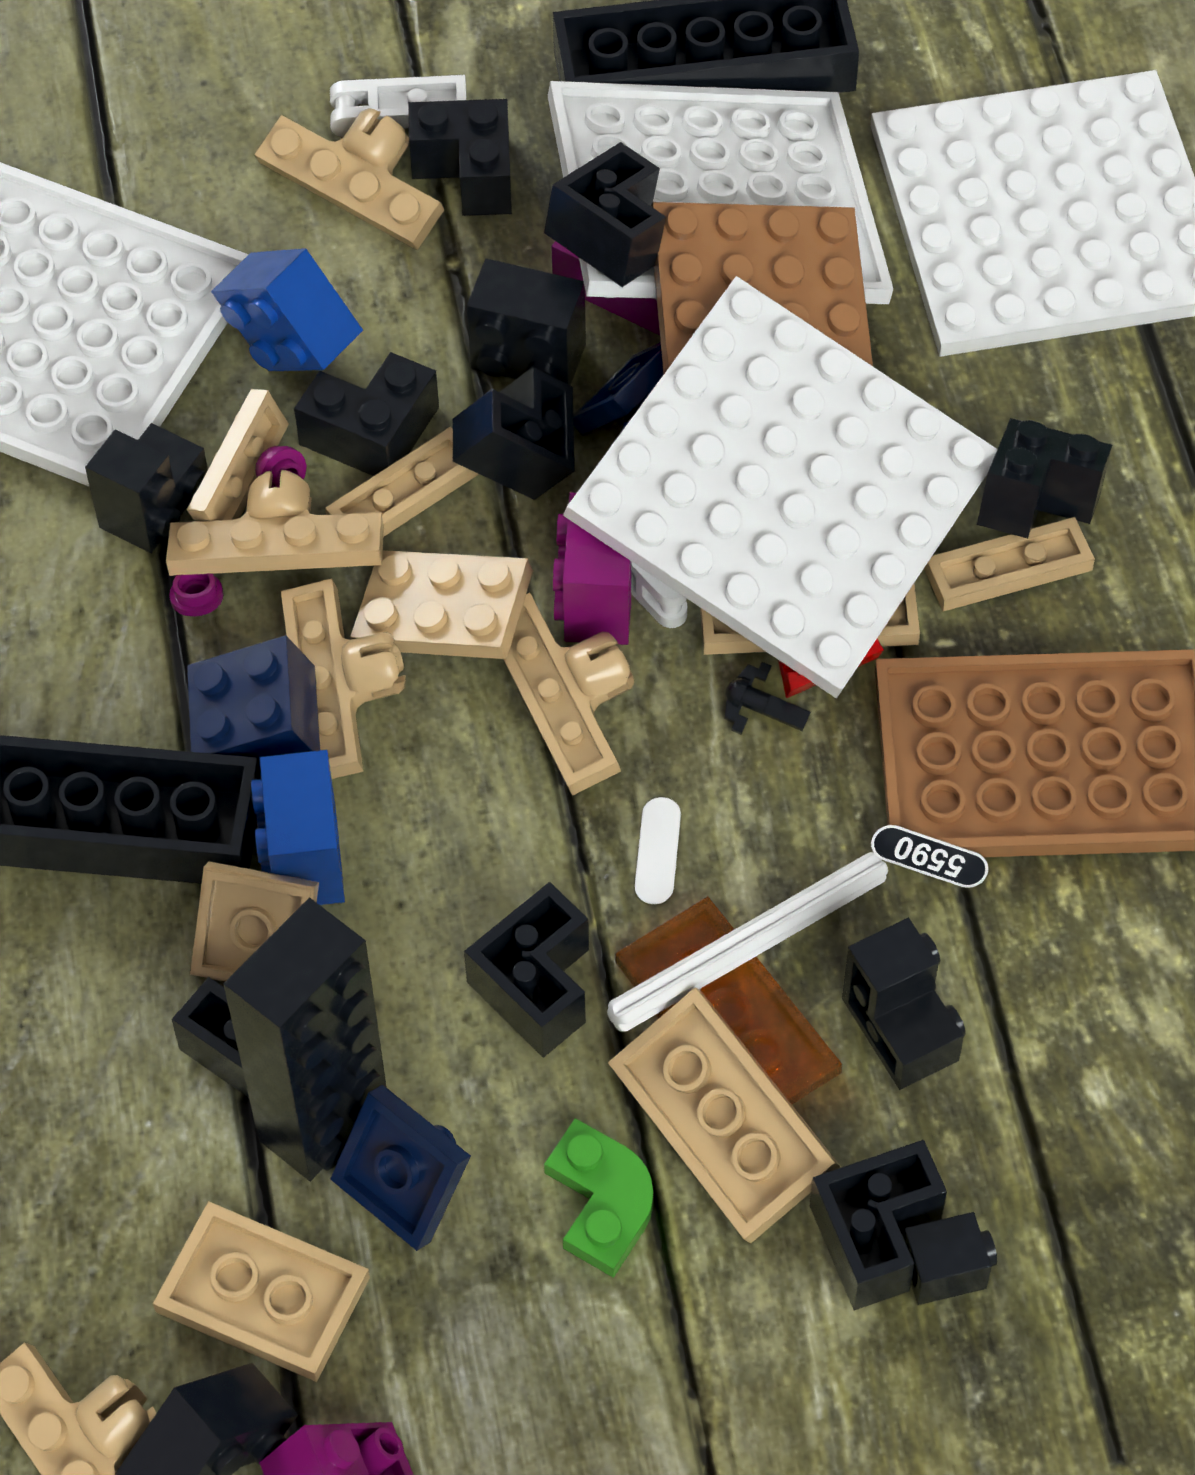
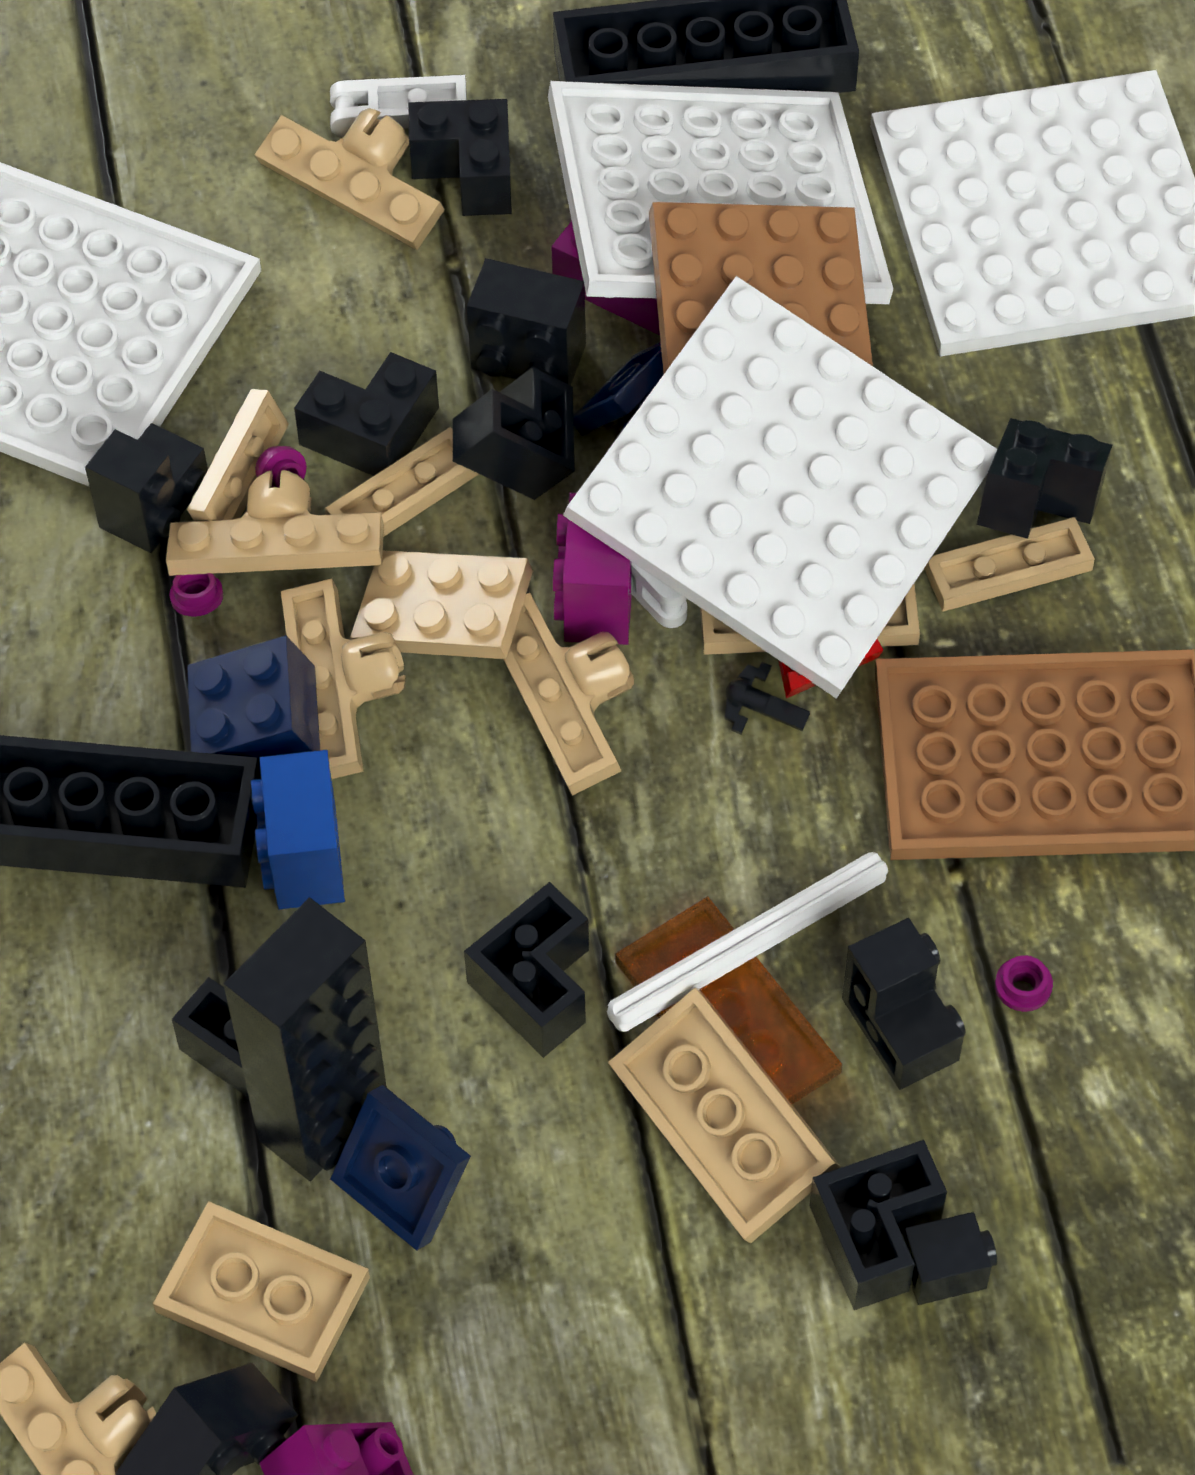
tan plate [190,862,319,981] -> none
blue brick [211,248,363,371] -> none
black brick [544,142,666,287] -> none
bright green plate [544,1118,653,1278] -> none
white sticker [635,797,681,904] -> none
black sticker [871,825,988,888] -> none
none -> magenta plate [995,955,1053,1012]

